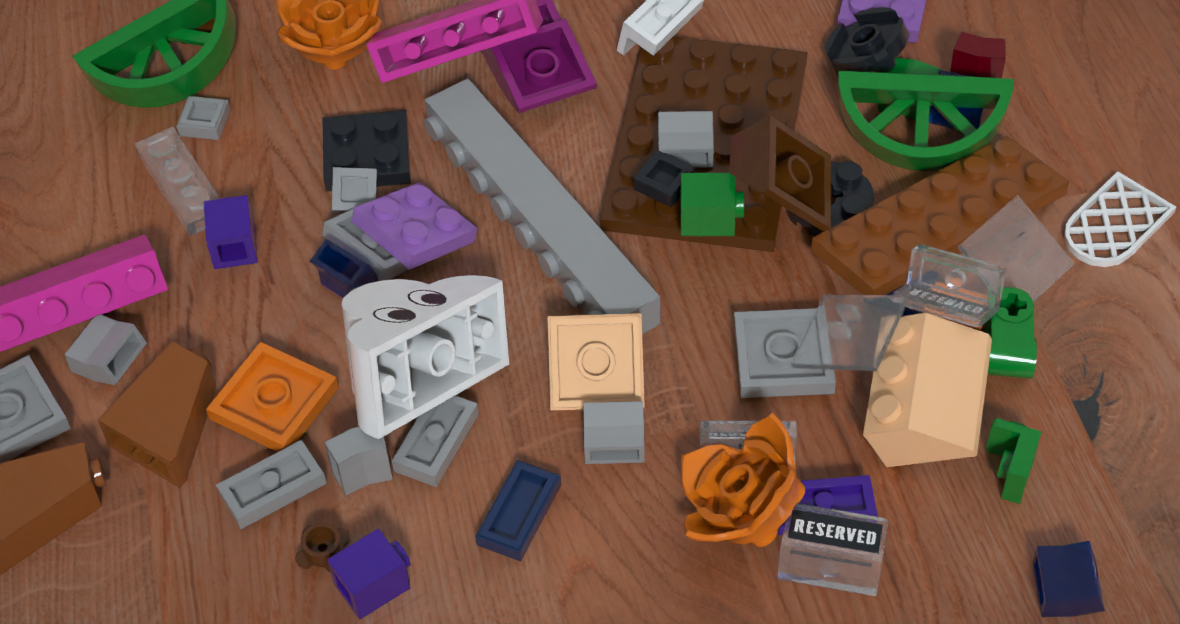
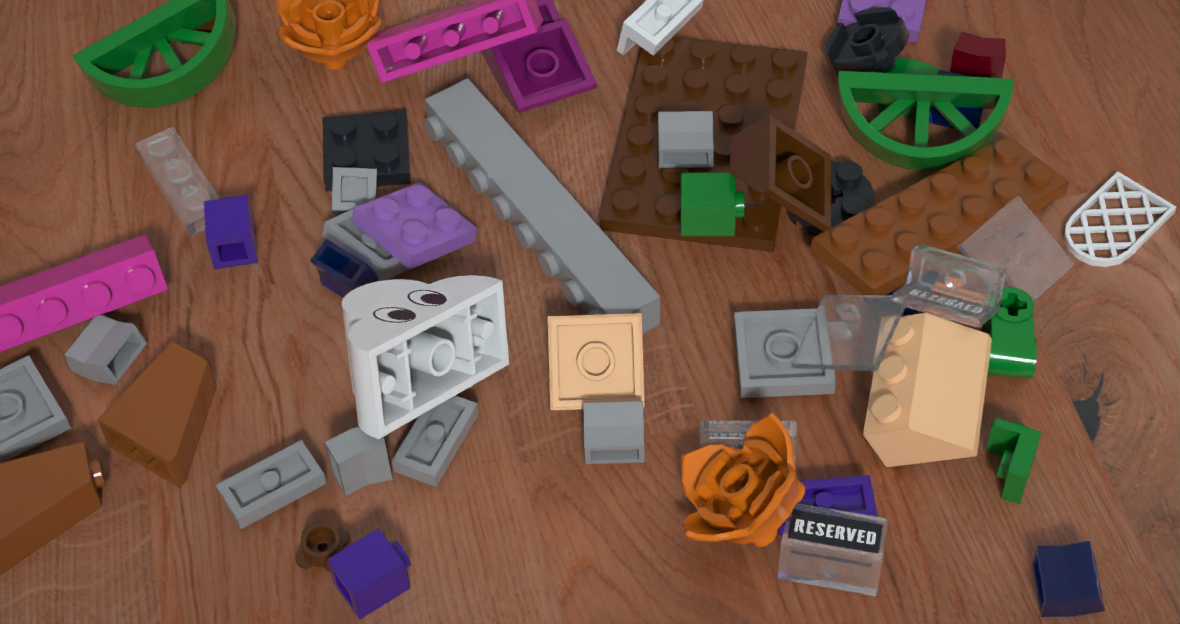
light grey tile [177,96,231,140] -> none
orange plate [206,342,339,452] -> none
dark blue tile [475,460,562,562] -> none
black plate [634,150,695,207] -> none

